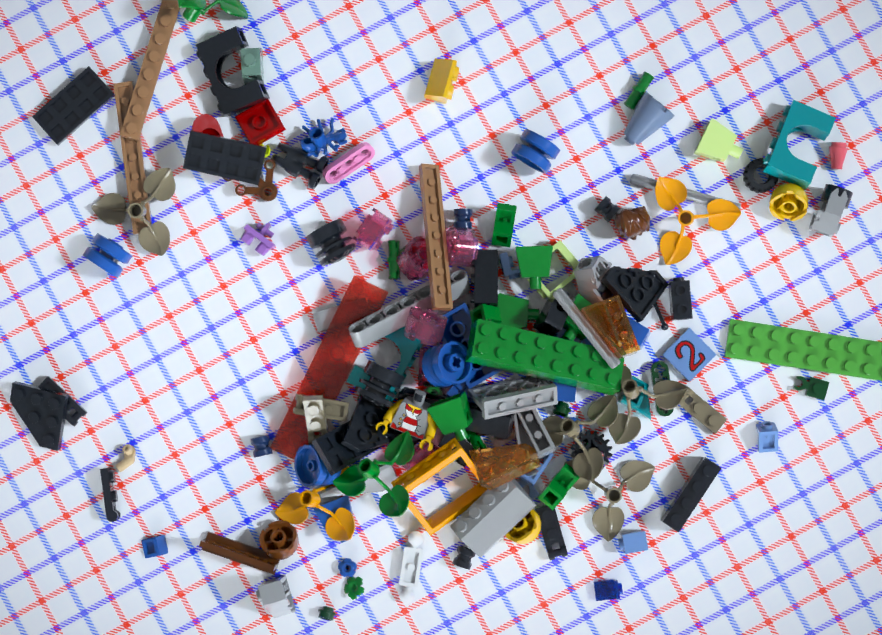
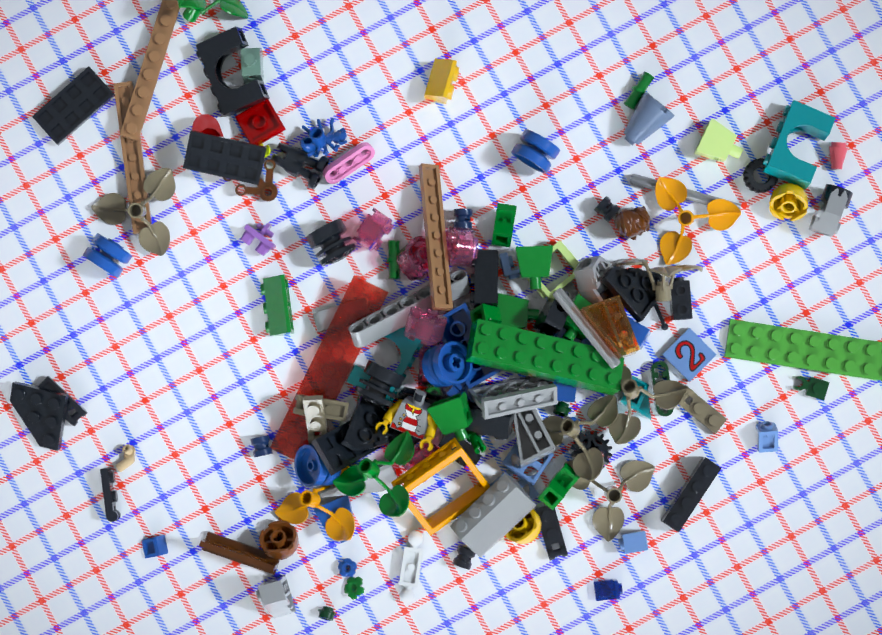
clear orange wedge [469,443,541,490] -> none
none -> green slope [260,274,294,337]
none -> dark tan plant [613,258,703,302]

